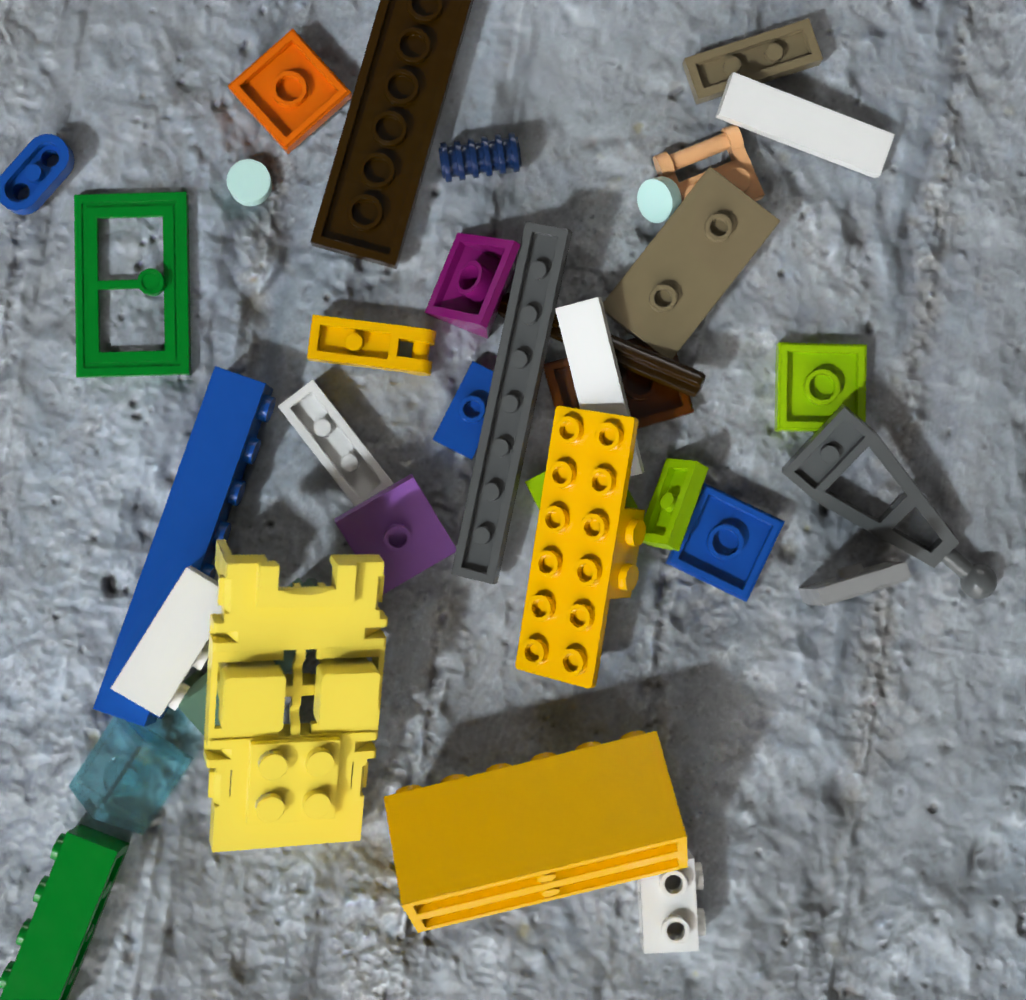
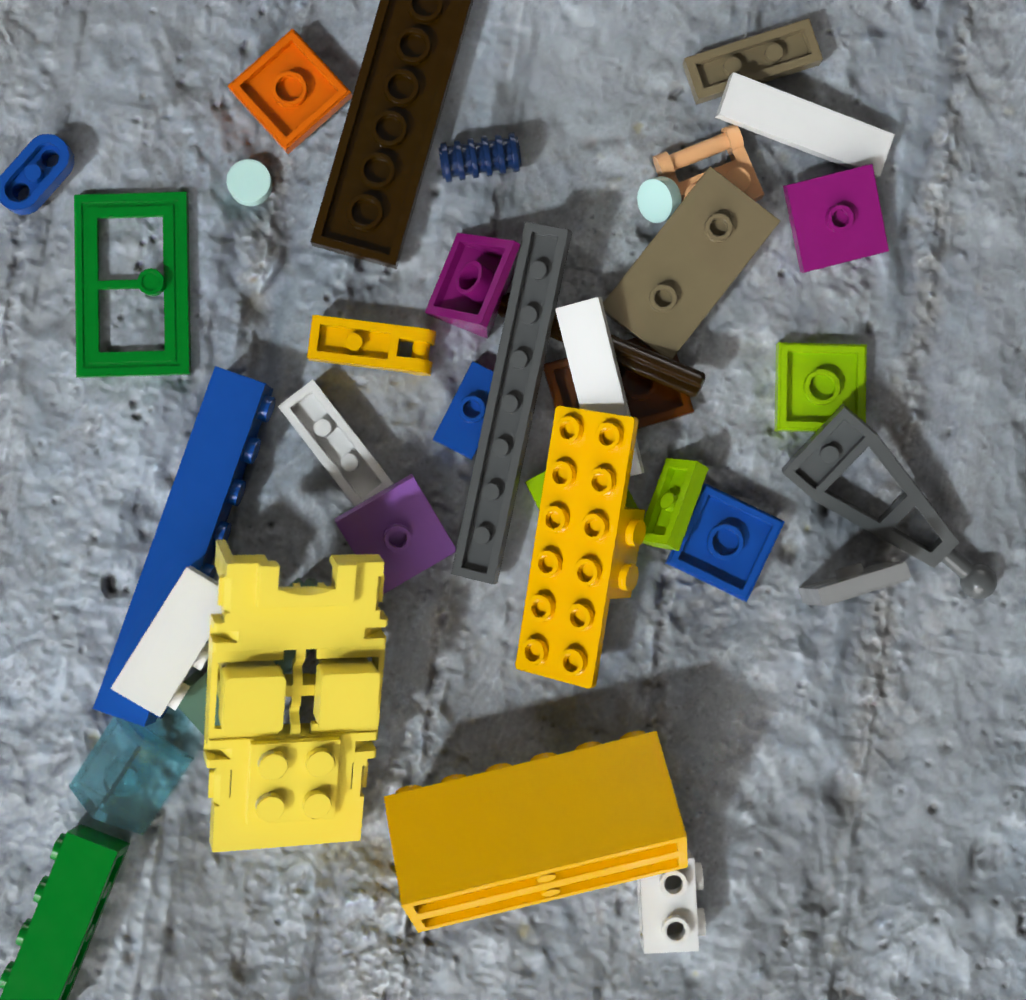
none -> magenta plate [783,164,889,273]

